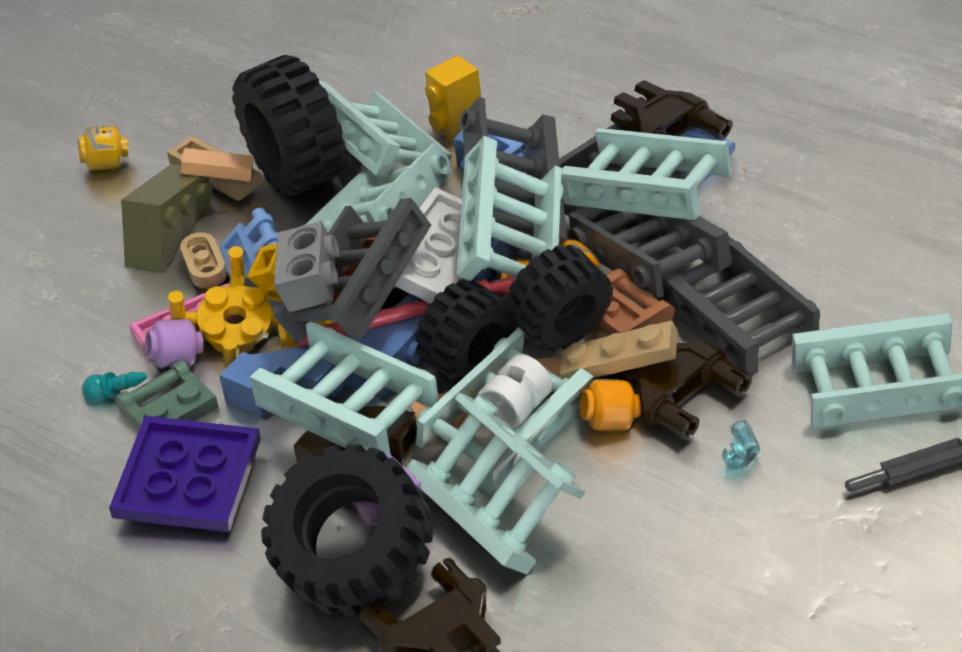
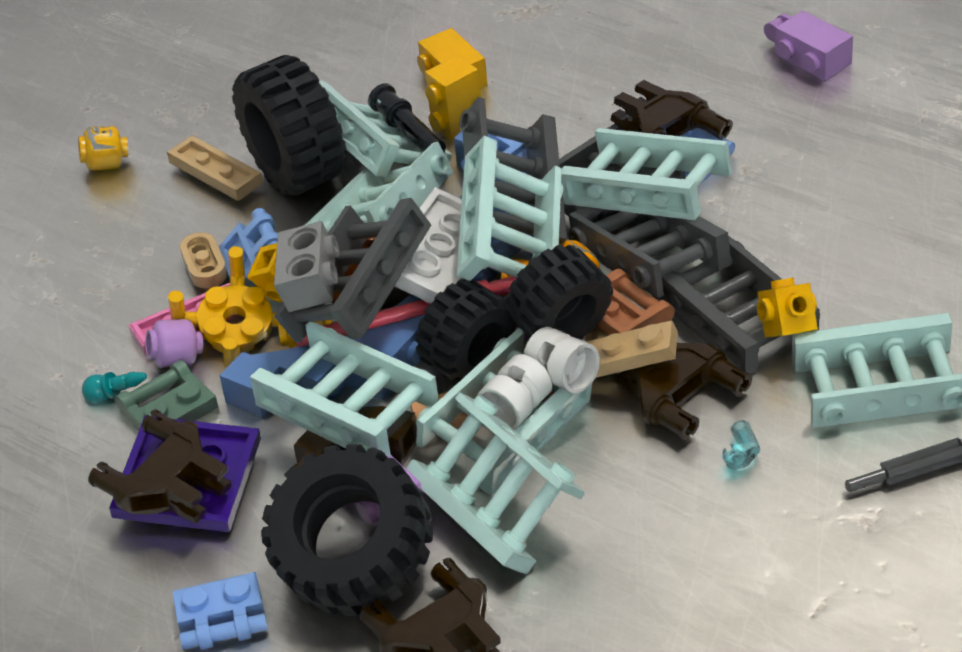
olive wedge [121,164,213,273] -> none
light nougat tile [180,148,254,182] -> none
light orange head [579,379,641,432] -> none
none -> dark brown connector [88,409,232,524]
none -> light blue plate [172,572,268,650]
none -> black pin [368,83,446,152]
none -> yellow brick [417,28,488,88]
none -> white wheel [524,327,600,394]
none -> yellow brick [757,277,818,338]
none -> lavender brick [764,10,853,81]

